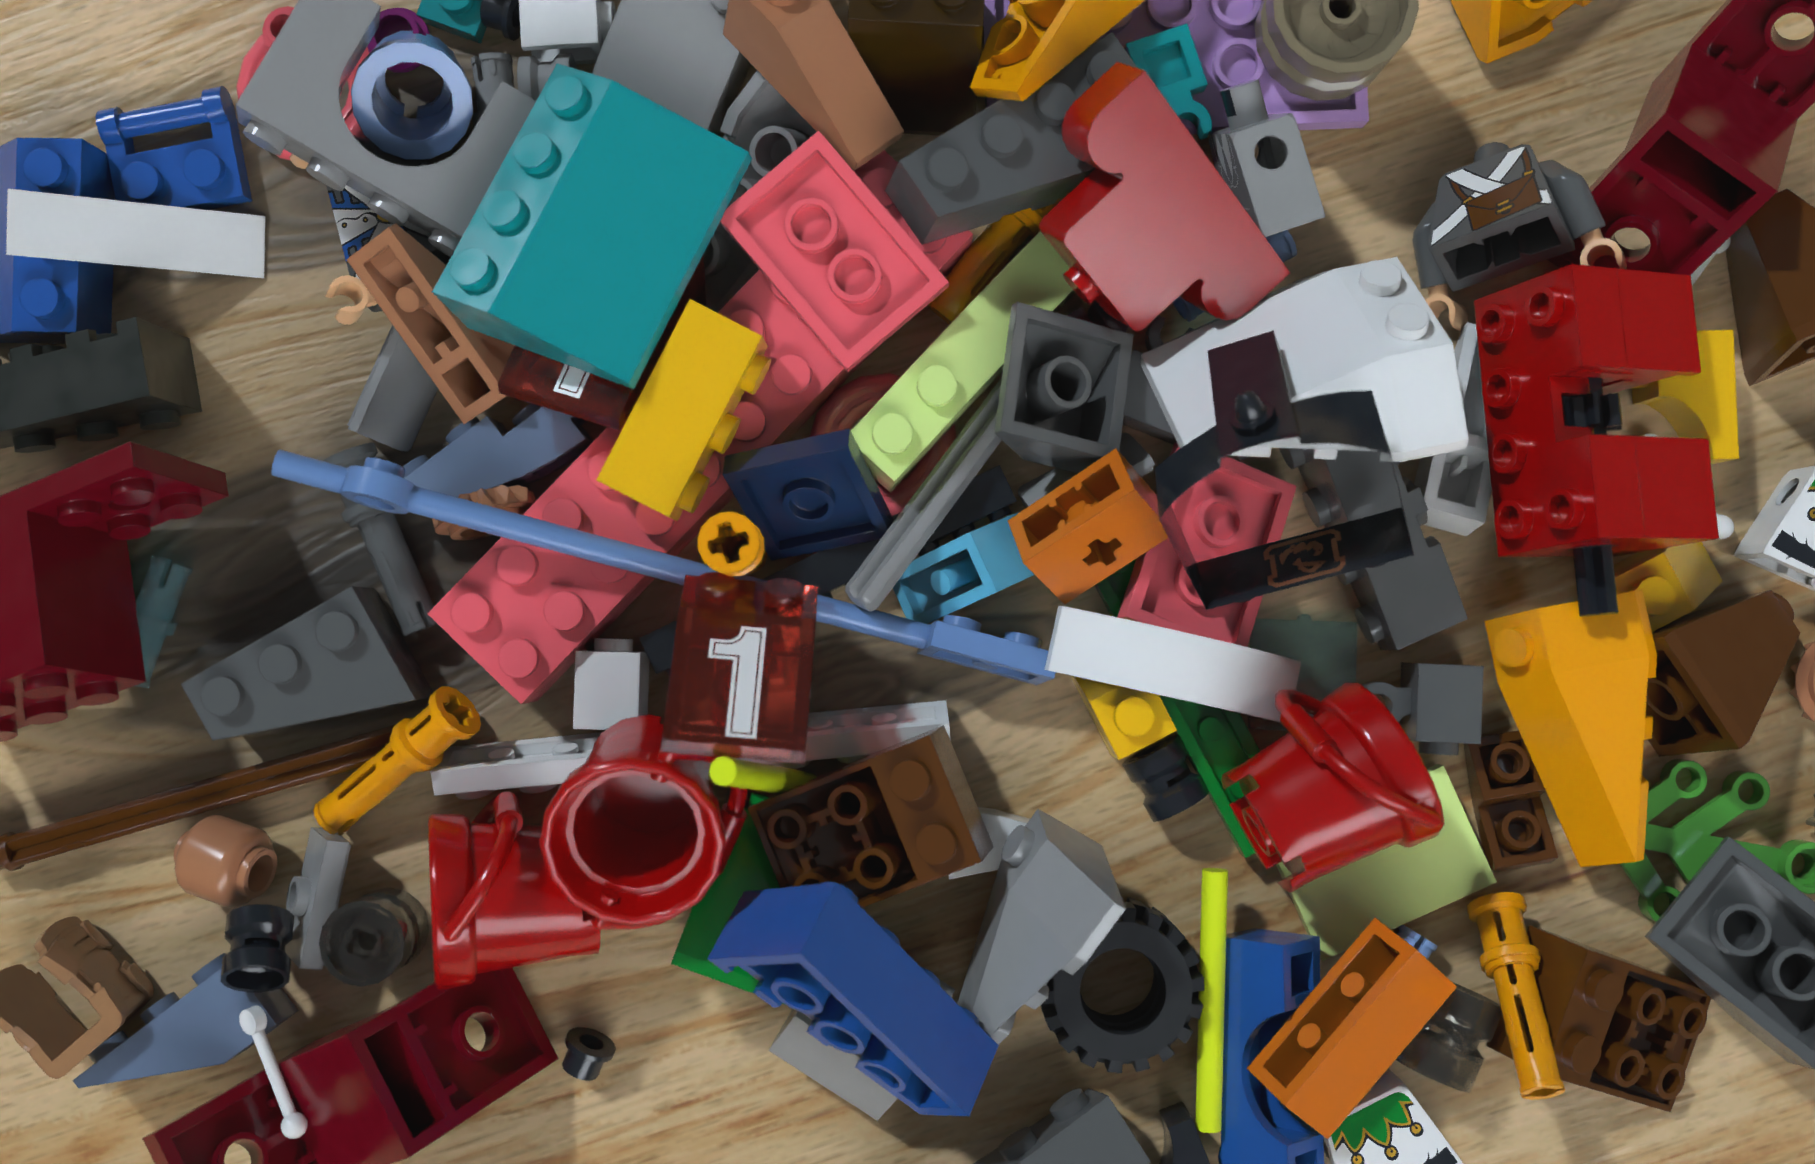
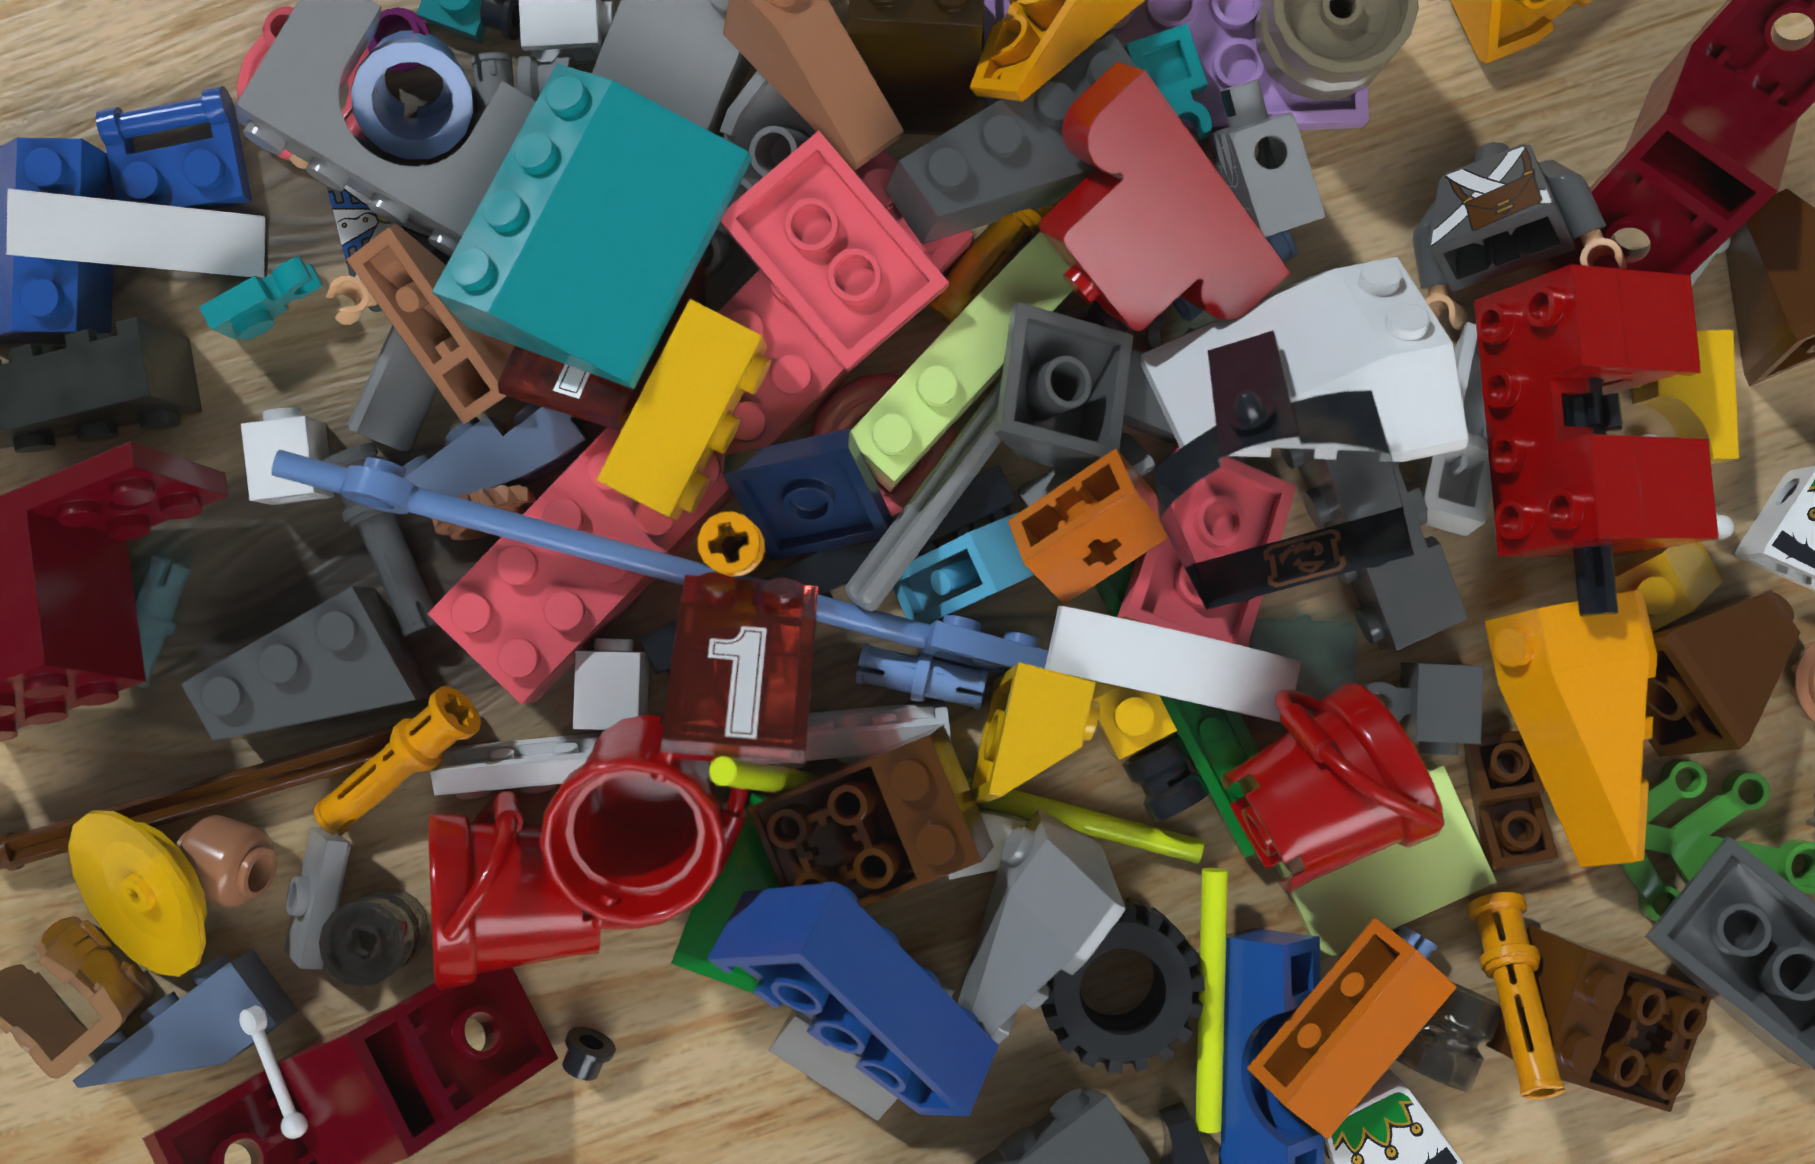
black wheel [220,904,294,993] -> none
none -> yellow piece [68,810,207,977]
none -> teal plate [199,256,324,340]
none -> white brick [241,408,334,505]
none -> light blue pin [856,643,989,710]
none -> neon yellow bar [965,777,1204,864]
none -> yellow slope [970,662,1100,806]

